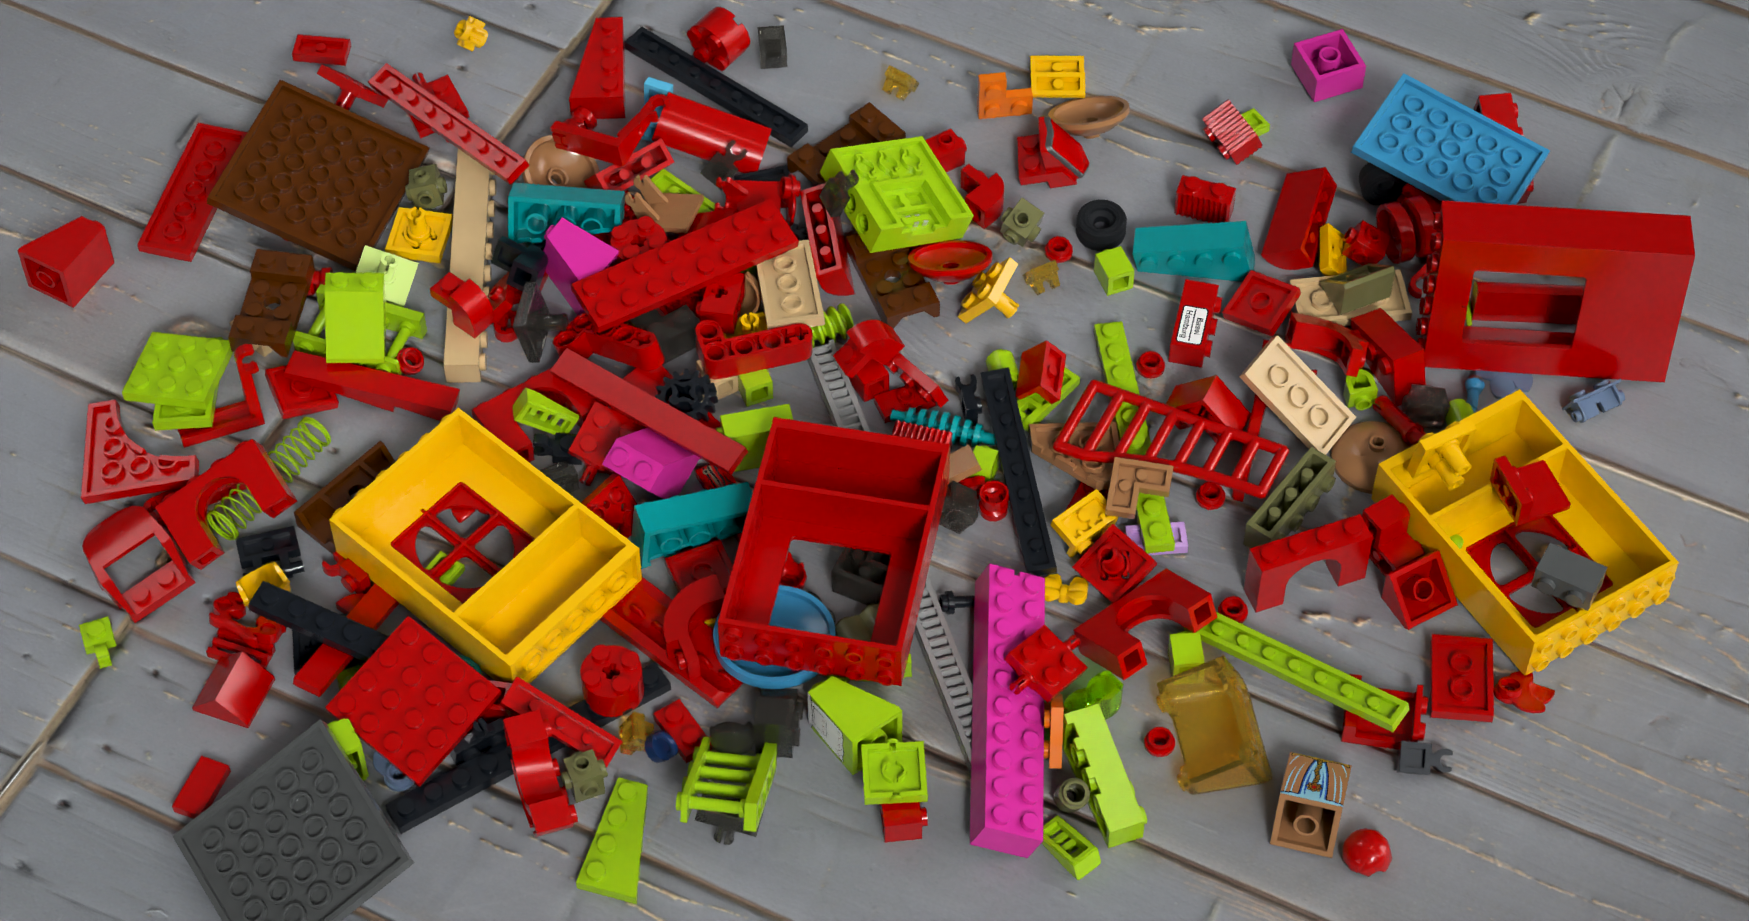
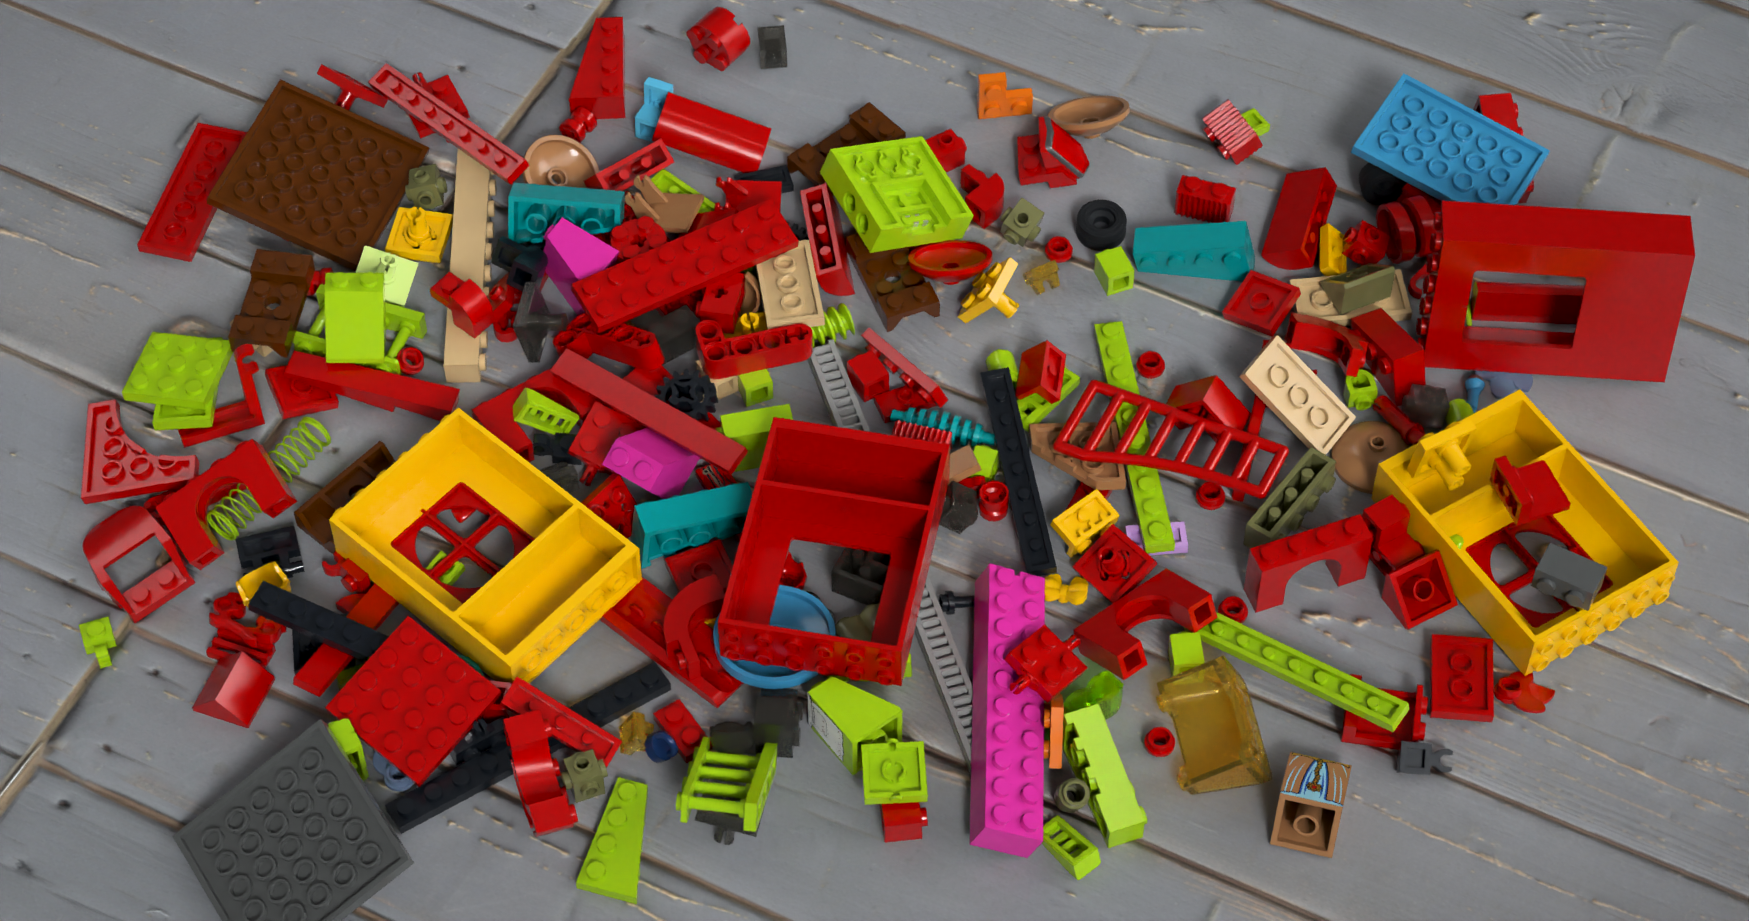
red slope [17,216,115,308] -> none
red tile [172,756,231,819] -> none
red plate [292,34,351,66] -> none
yellow gear [454,16,488,51] -> none
red hinge [550,94,671,167] -> none
red brick [580,644,644,717] -> none
black plate [625,27,808,148] -> none
clear smoke plate [700,139,748,190] -> none
red plate [779,174,801,227] -> none
clear smoke plate [819,170,859,217] -> none
red brick [833,320,905,378] -> none
clear yellow tile [882,65,919,101] -> none
black plate [955,374,982,426] -> none
yellow slope [1030,56,1085,98] -> none
medium nougat plate [1105,457,1174,519] -> none
red brick [1168,279,1223,368] -> none
dark pink brick [1291,29,1366,102] -> none
red hair [1341,828,1392,877] -> none
sand blue hinge [1562,379,1625,423] -> none

